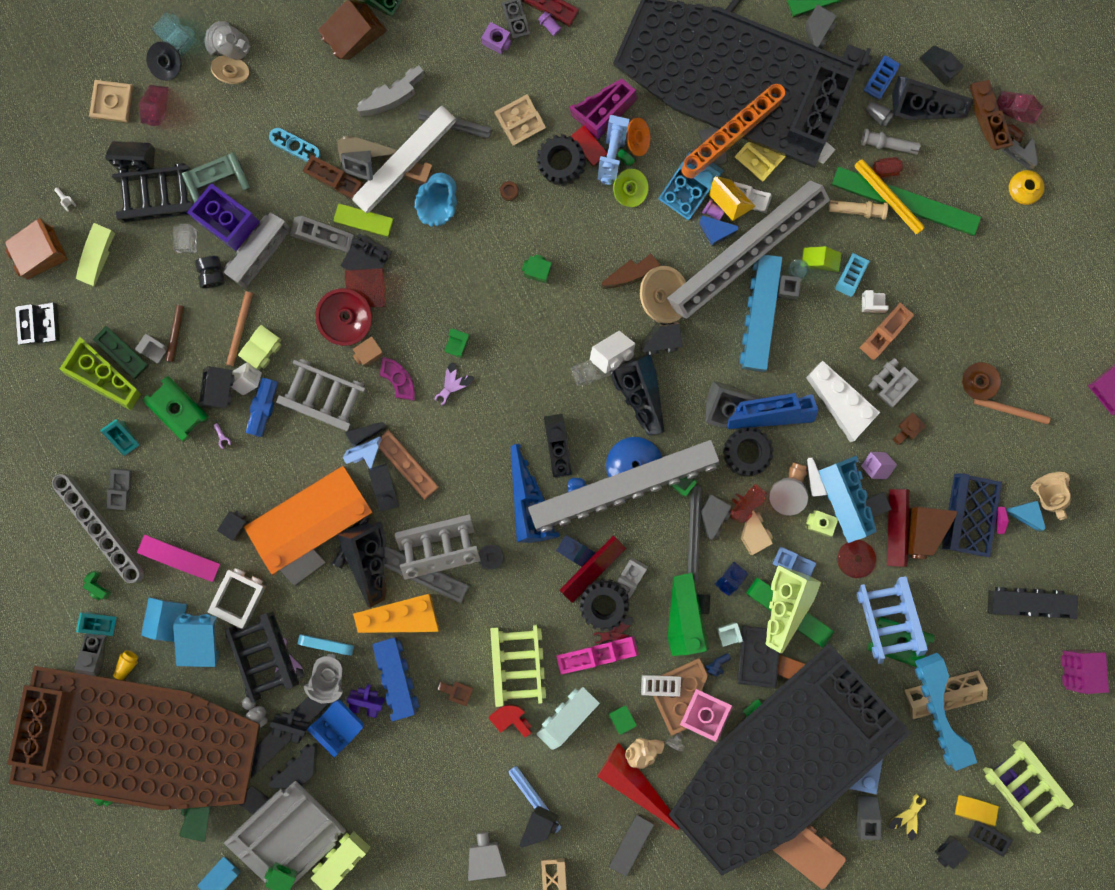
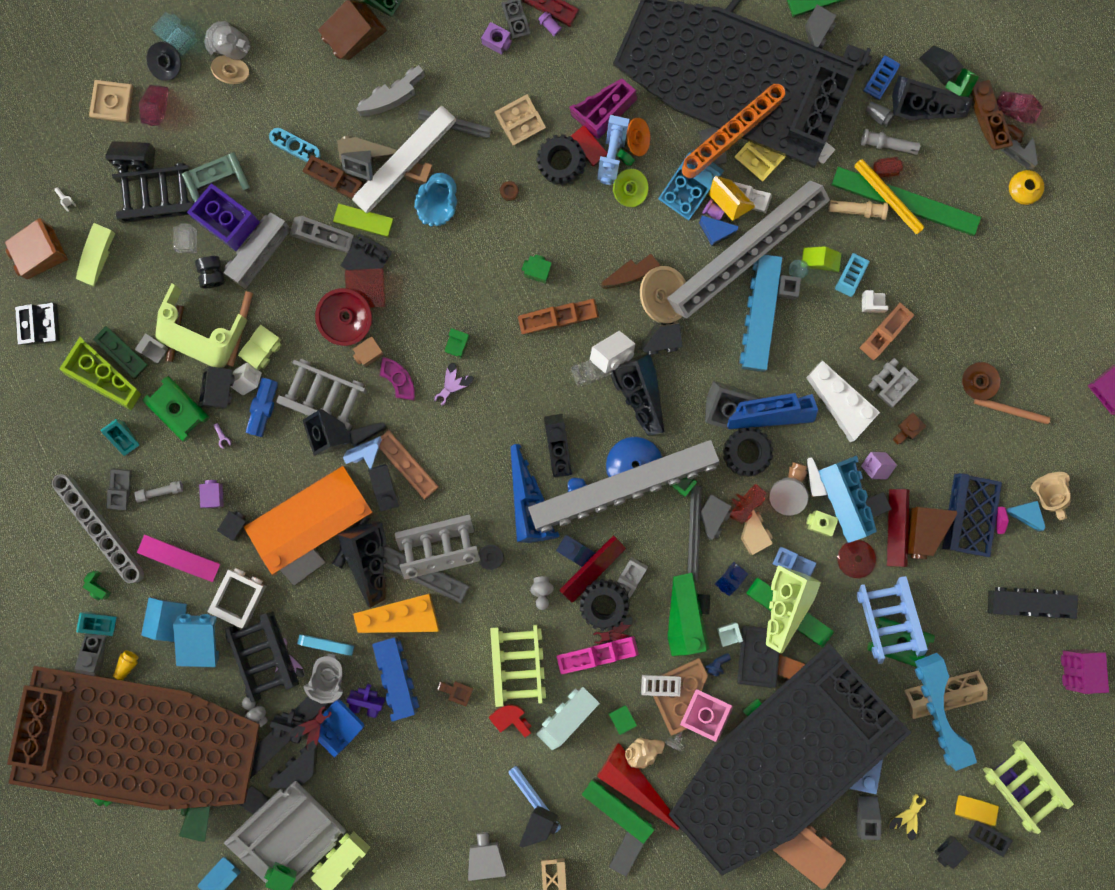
none -> light grey bar [135,481,183,503]
none -> yellowish green windscreen [155,283,248,368]
none -> medium lavender brick [199,480,224,508]
none -> dark red piece [290,707,331,752]
none -> black slope [302,409,350,456]
none -> dark orange slope [518,299,599,335]
none -> light grey animal [530,576,554,610]
none -> green fence [582,779,656,844]
none -> green panel [945,68,979,97]

